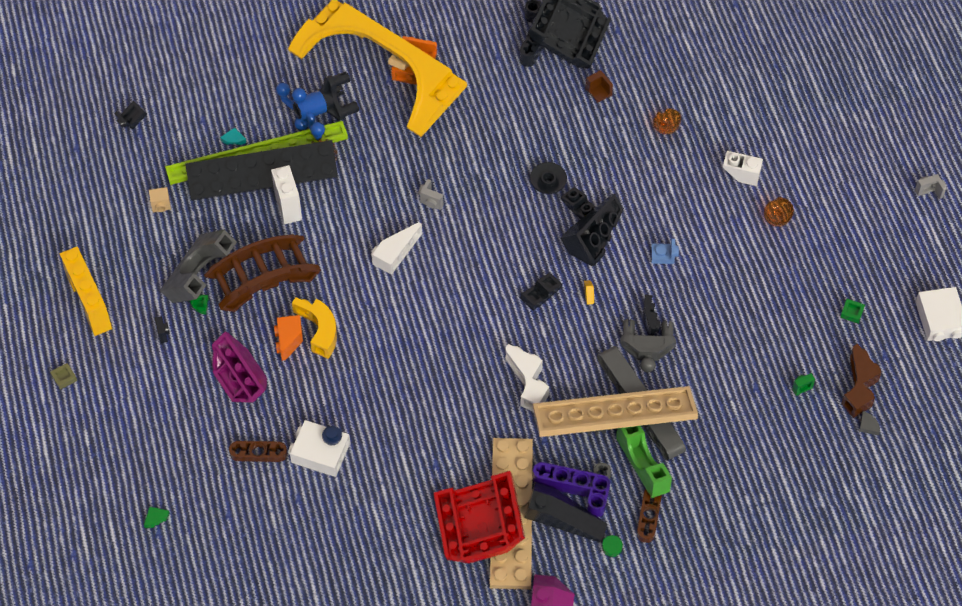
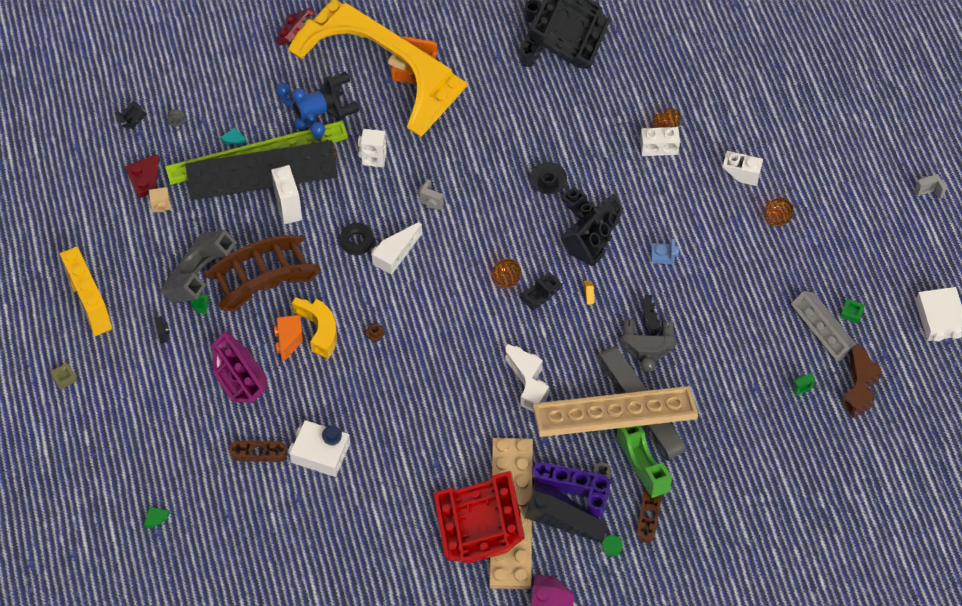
reddish brown panel [585,70,613,103] -> none
dark grey tile [859,411,880,436] -> none
none -> dark red wing [125,154,160,198]
none -> dark grey bush [167,110,184,126]
none -> dark red wing [275,8,315,45]
none -> black tyre [340,223,374,255]
none -> white brick [358,129,387,167]
none -> reddish brown plate [365,323,384,342]
none -> clear orange hair [491,258,521,289]
none -> white brick [640,127,680,156]
none -> light grey panel [791,291,856,361]

